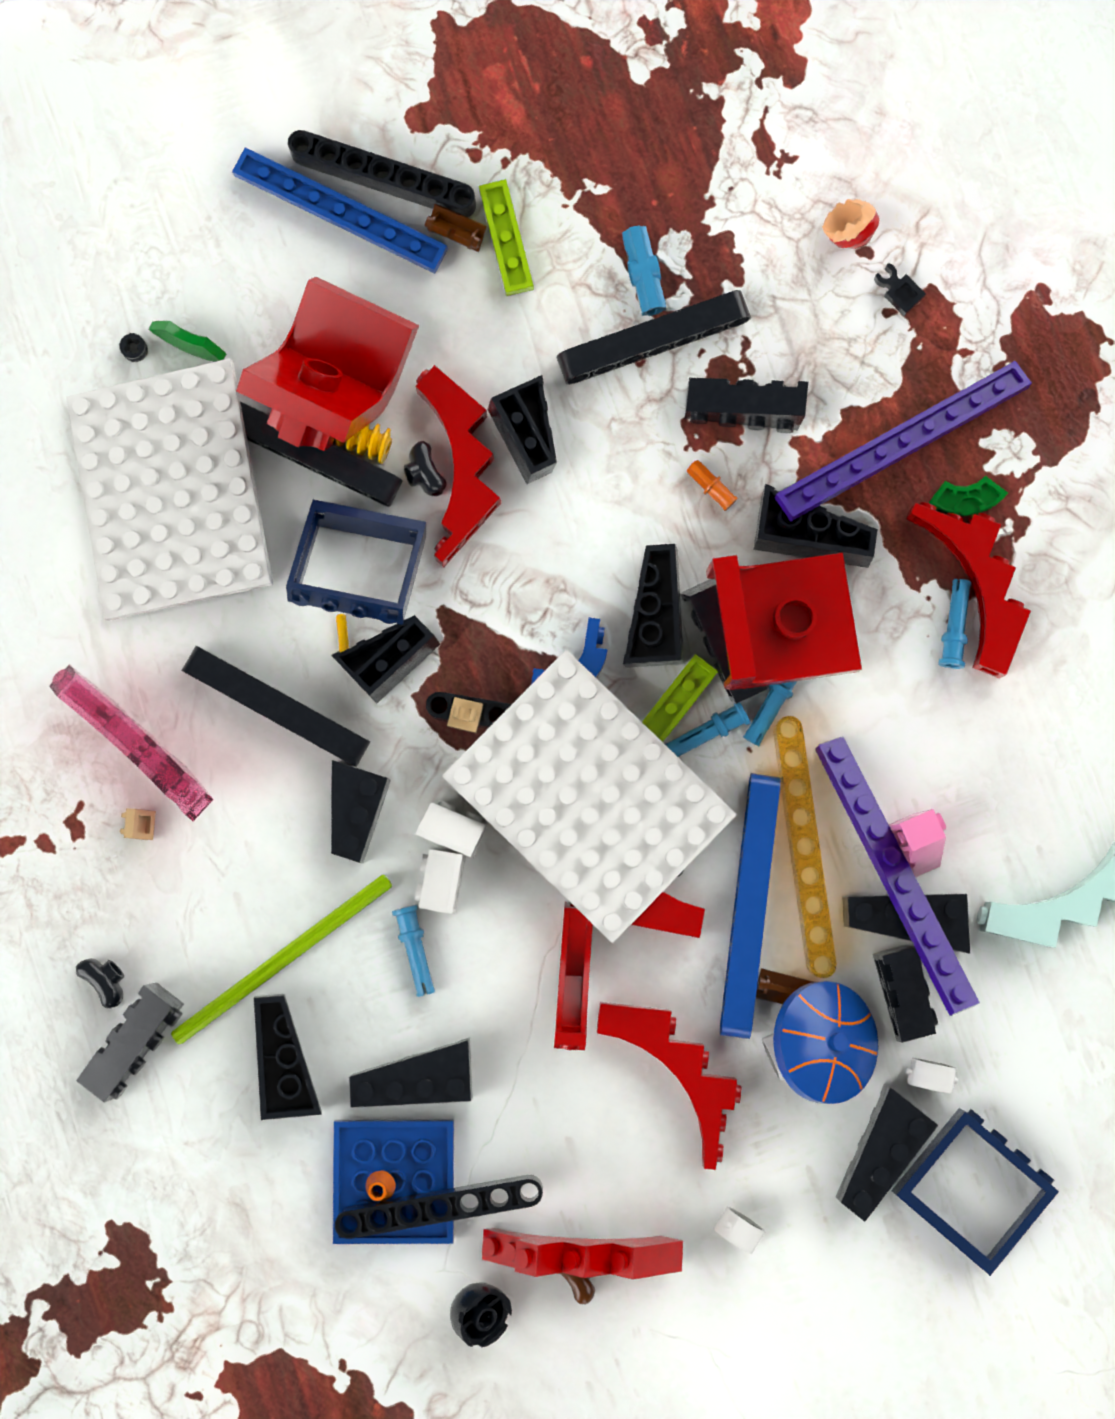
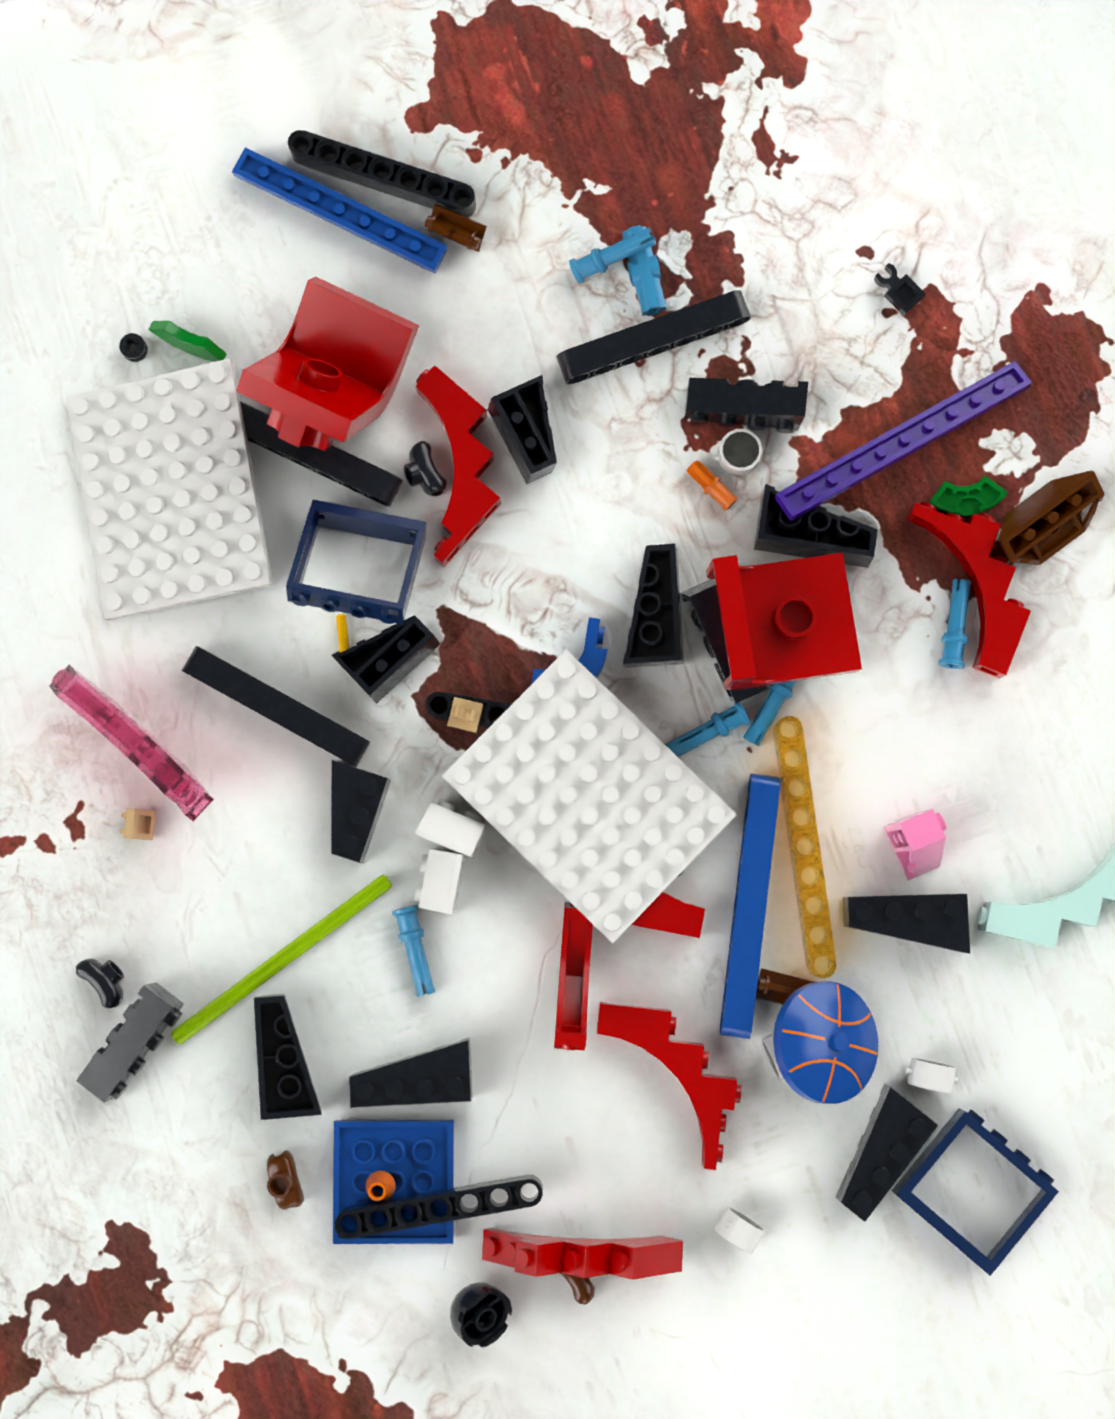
yellow piece [336,423,392,464] -> none
lime plate [479,179,534,297] -> none
lime plate [642,654,718,742] -> none
dark purple plate [815,736,980,1016] -> none
light nougat hair [822,199,880,249] -> none
black wedge [872,945,938,1043] -> none
none -> reddish brown piece [267,1150,304,1210]
none -> dark azure pin [569,227,656,284]
none -> piece [714,429,766,476]
none -> reddish brown wedge [999,470,1105,565]

